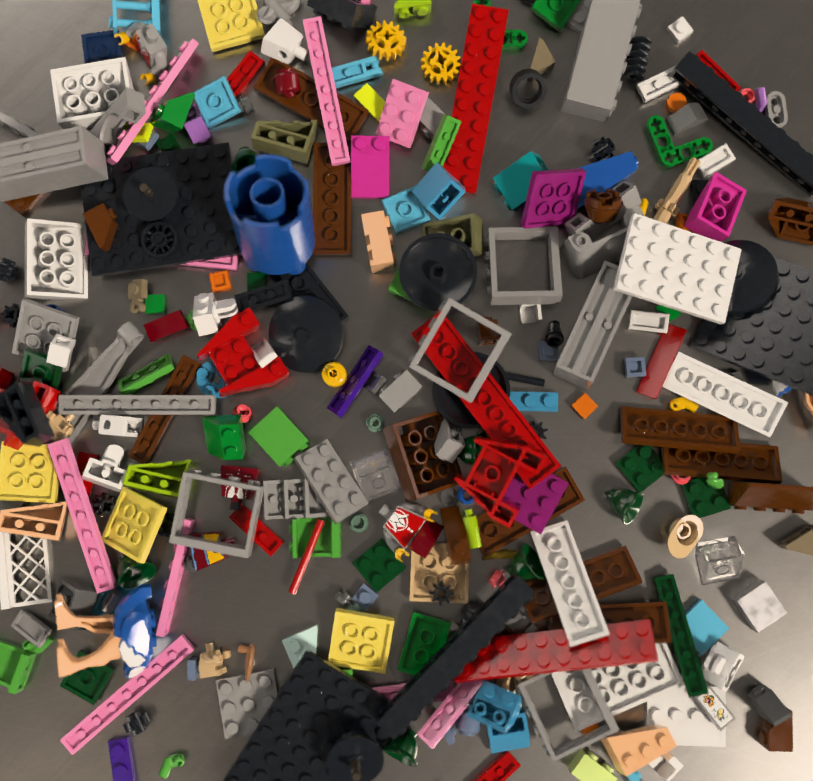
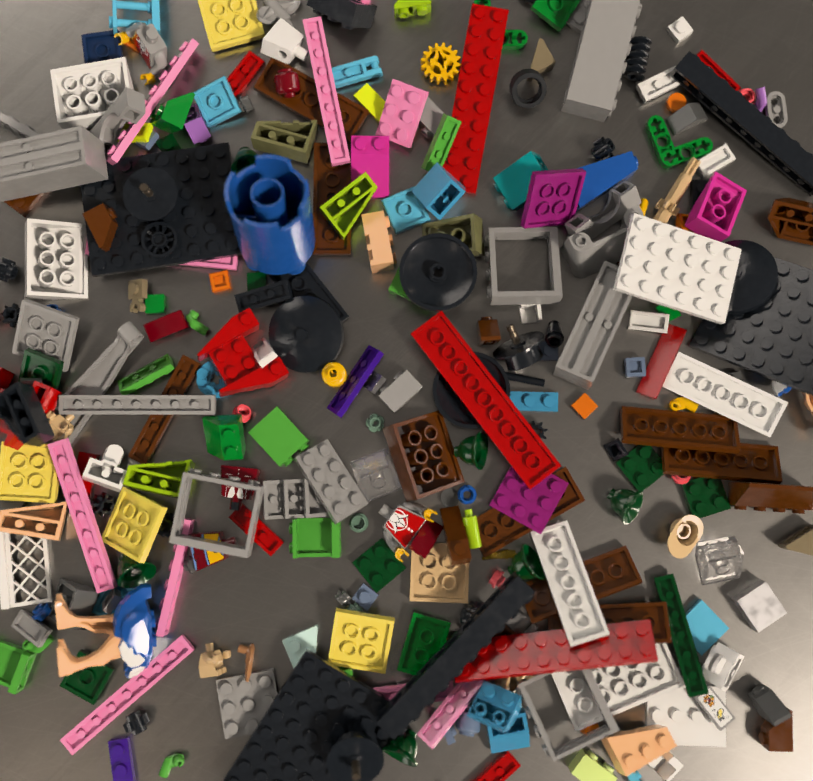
white panel [46,334,76,368] -> none
white torso [92,415,144,437] -> none
sand blue plate [187,656,200,681] -> none
white brick [193,293,238,336] -> none
red bar [288,519,325,594] -> none
yellow gear [365,20,406,61] -> none
light grey window [408,298,512,403] -> none
black gear [429,580,454,606] -> none
light grey slope [434,418,465,463] -> none
red wedge [454,437,548,528] -> none
reddish brown cone [584,188,623,223] -> none
bright green arm [706,472,724,489] -> none
none -> blue plate [32,603,51,622]
none -> lime wedge [319,172,378,240]
none -> black piece [493,324,544,371]
none -> black slope [603,438,628,462]

